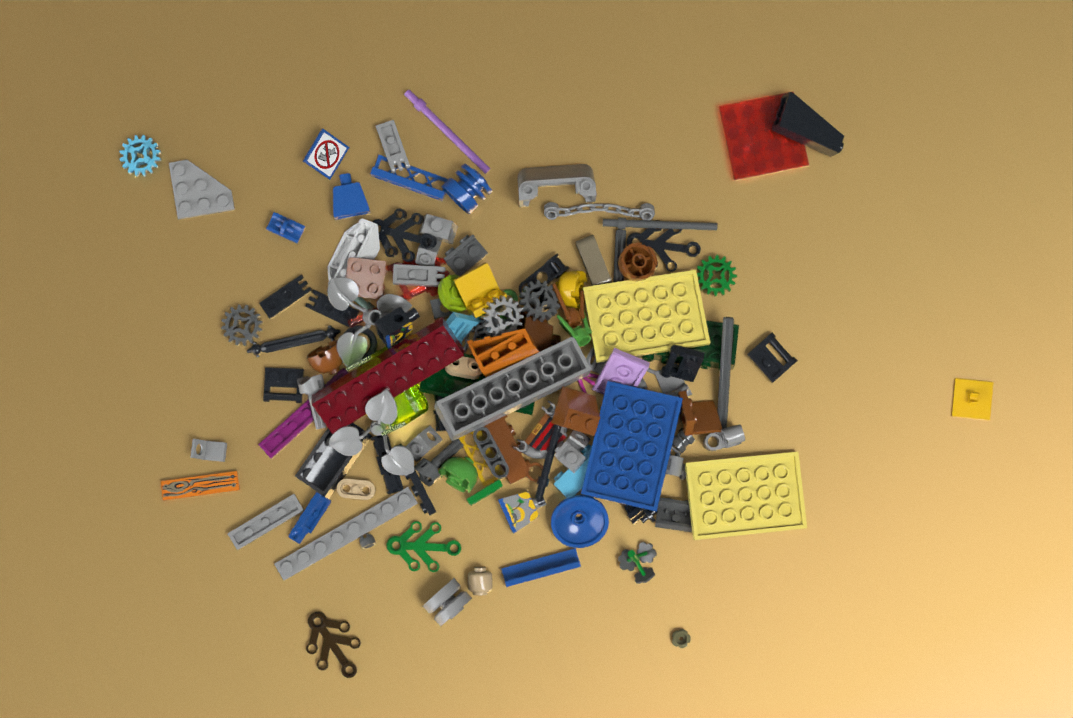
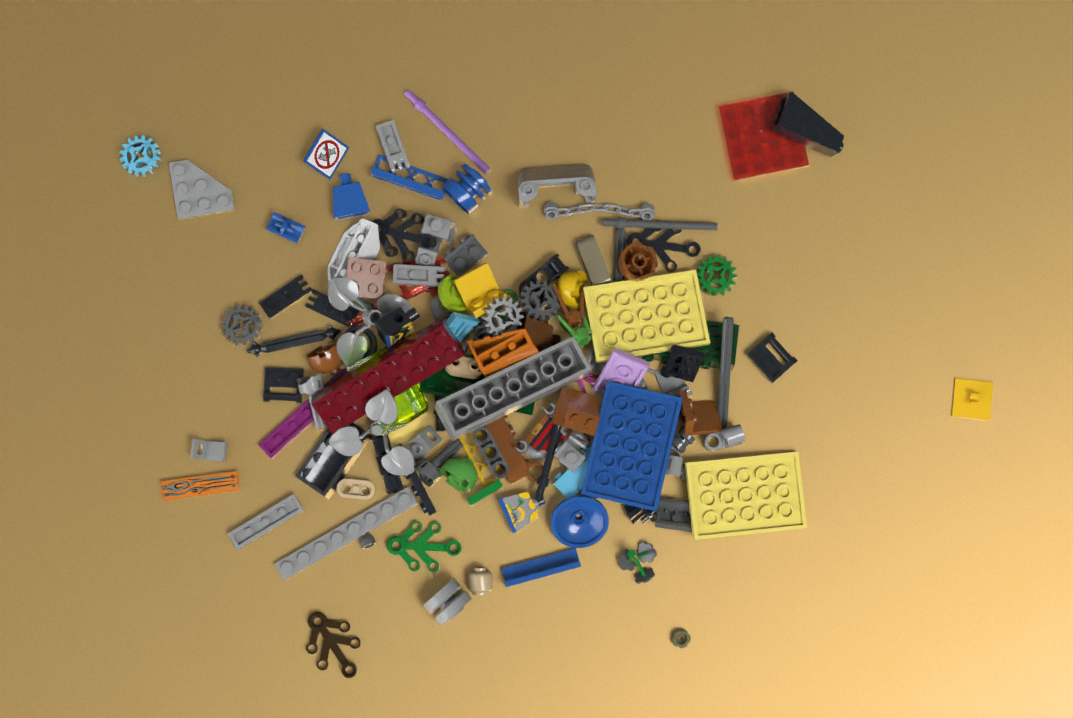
blue hinge [288,492,331,544] -> none

